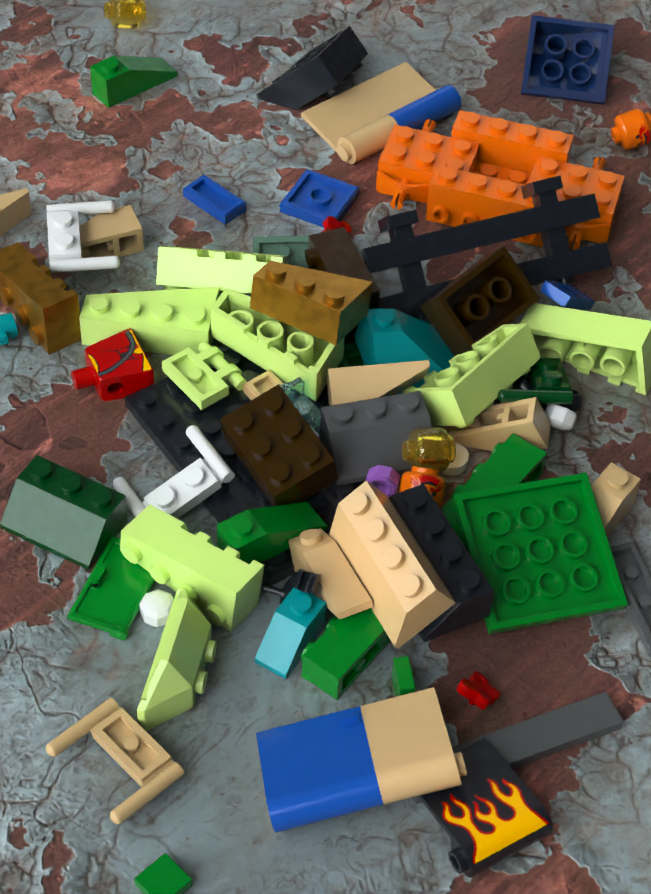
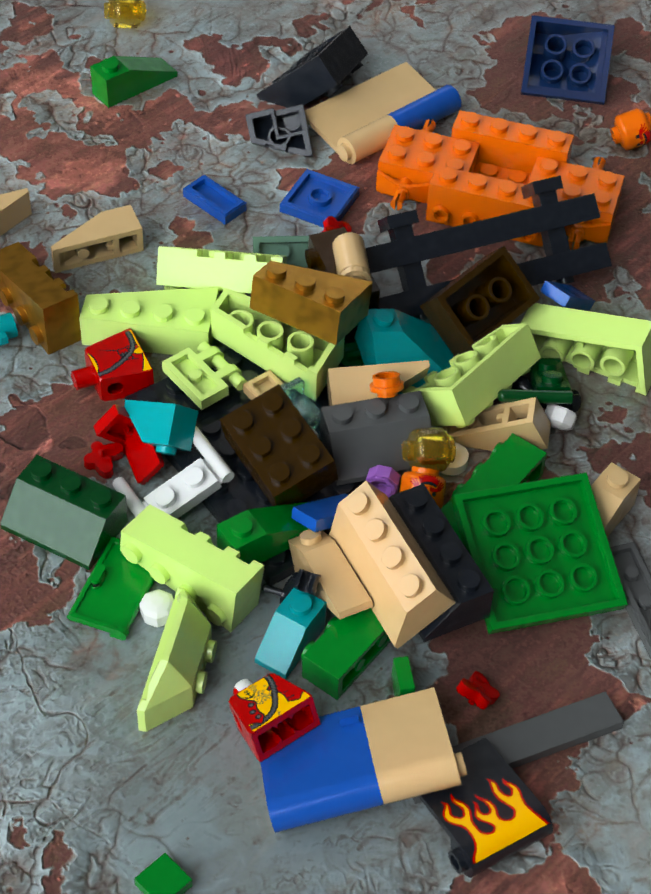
white plate [46,200,120,273] -> none
tan plate [46,697,184,824] -> none
none -> red piece [84,441,124,479]
none -> red bracket [93,404,164,485]
none -> teal slope [124,400,198,456]
none -> red torso [228,673,321,762]
none -> black slope [245,104,314,157]
none -> blue tile [291,493,348,532]
none -> tan piece [332,232,372,281]
none -> orange plate [370,371,404,398]

